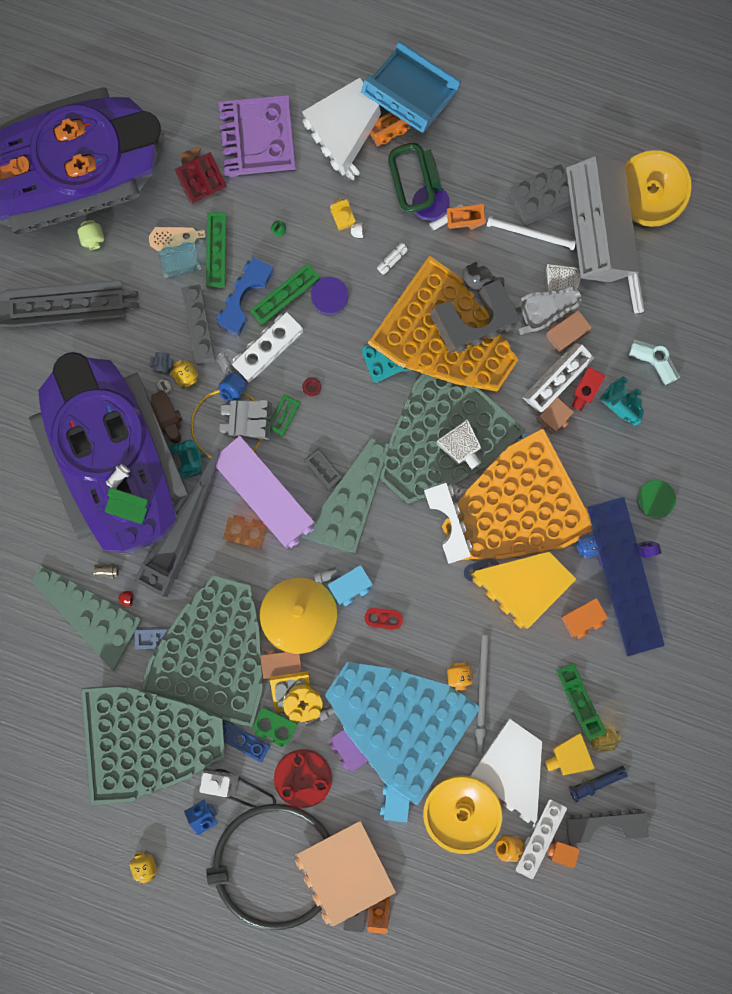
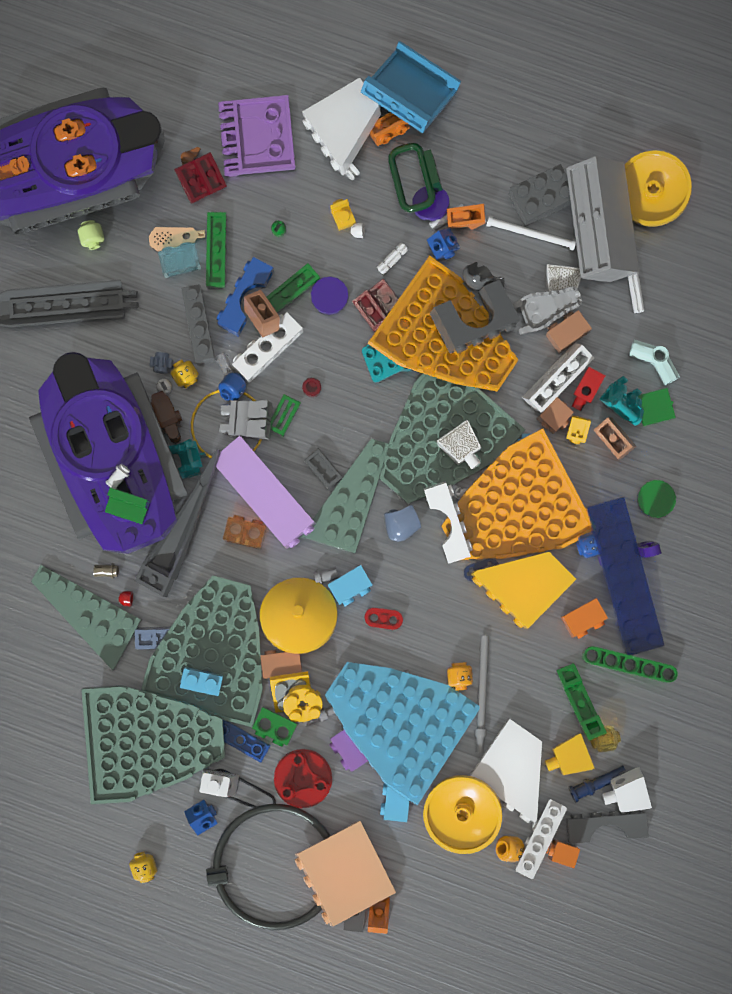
none -> medium azure brick [180,667,223,696]
none -> nougat brick [244,289,280,338]
none -> slope [352,279,399,332]
none -> sand blue piece [384,505,421,542]
none -> blue brick [427,228,460,260]
none -> yellow bracket [566,415,591,444]
none -> green beam [582,646,678,683]
none -> nougat brick [594,417,636,459]
none -> white torso [602,767,652,812]
none -> green piece [638,388,676,426]

